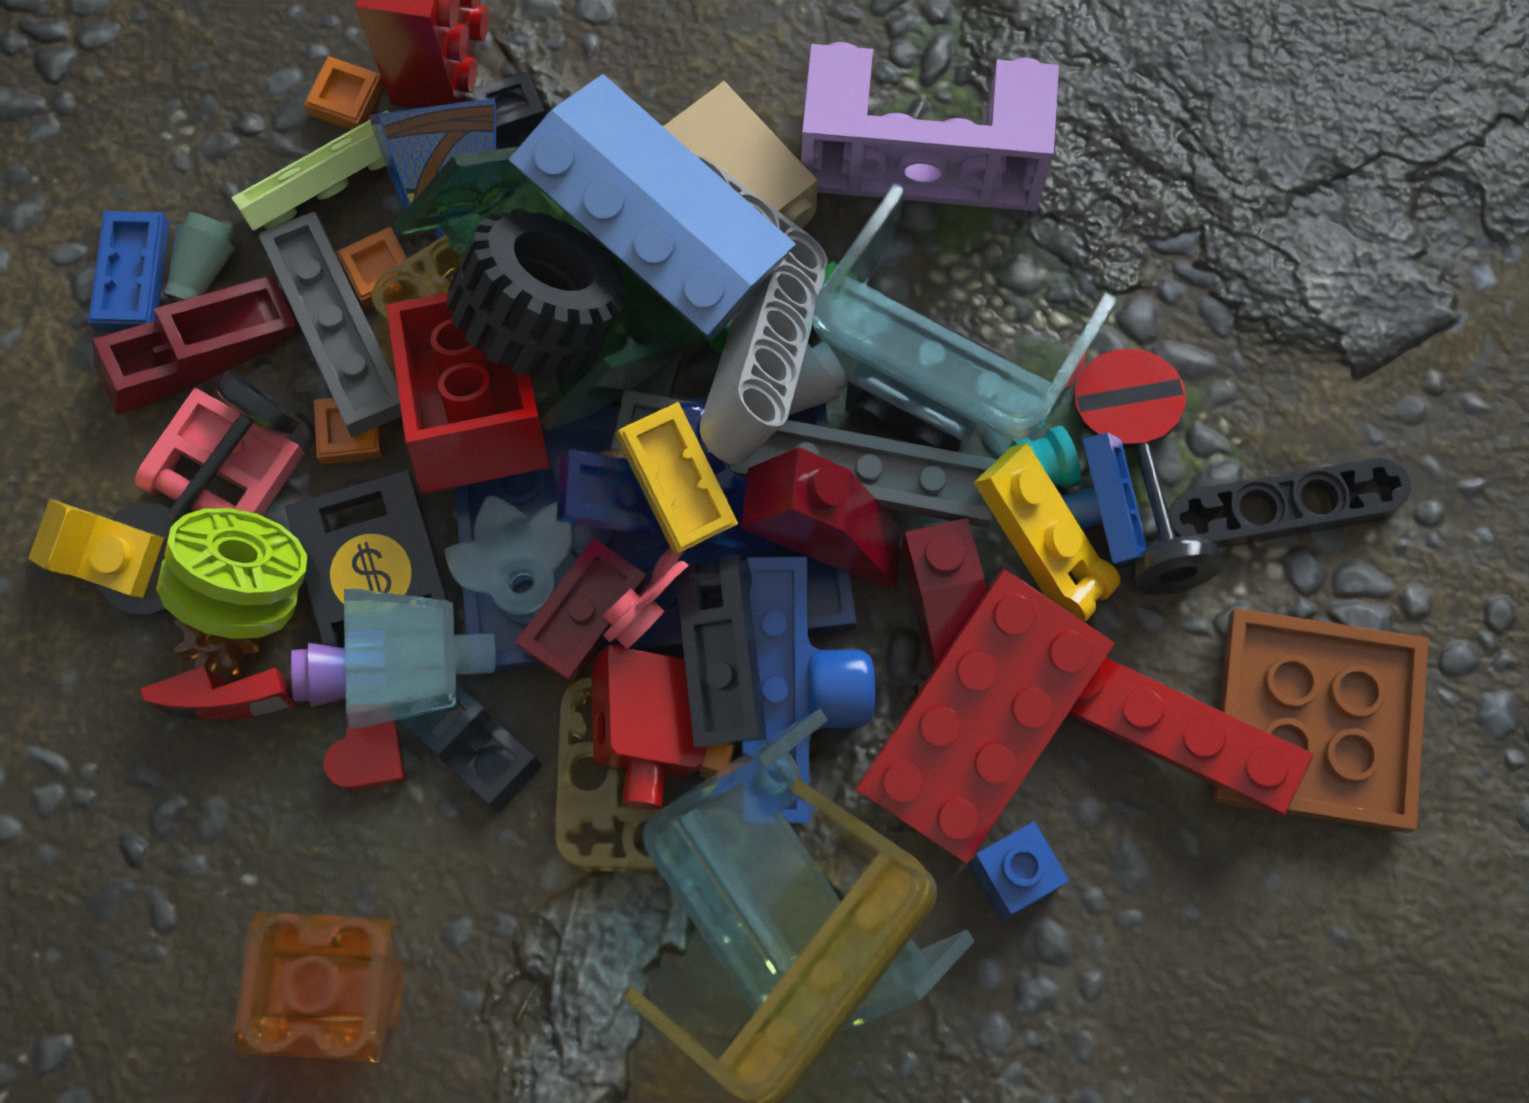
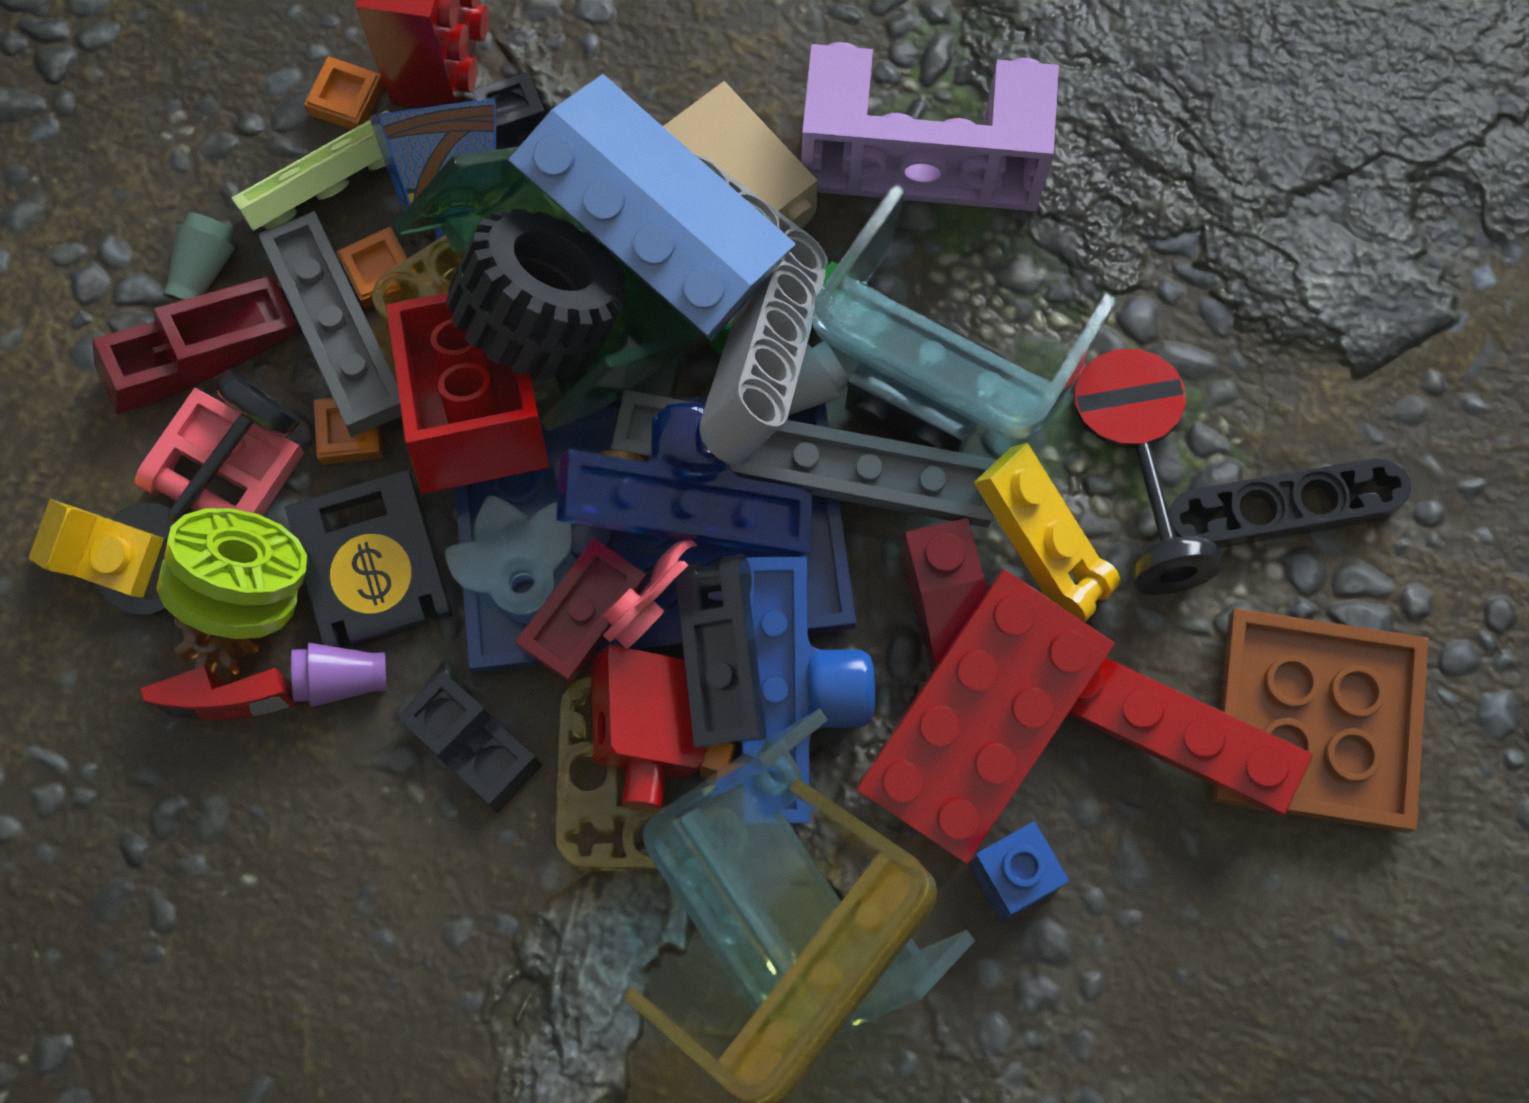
blue plate [88,211,170,332] -> none
clear orange piece [234,911,405,1062] -> none
red tile [324,709,406,791] -> none
clear light blue torso [344,589,495,728] -> none
yellow plate [615,402,738,555] -> none
dark red slope [741,447,902,589] -> none
teal wheel [1010,426,1082,489] -> none
blue tile [1061,432,1148,566] -> none

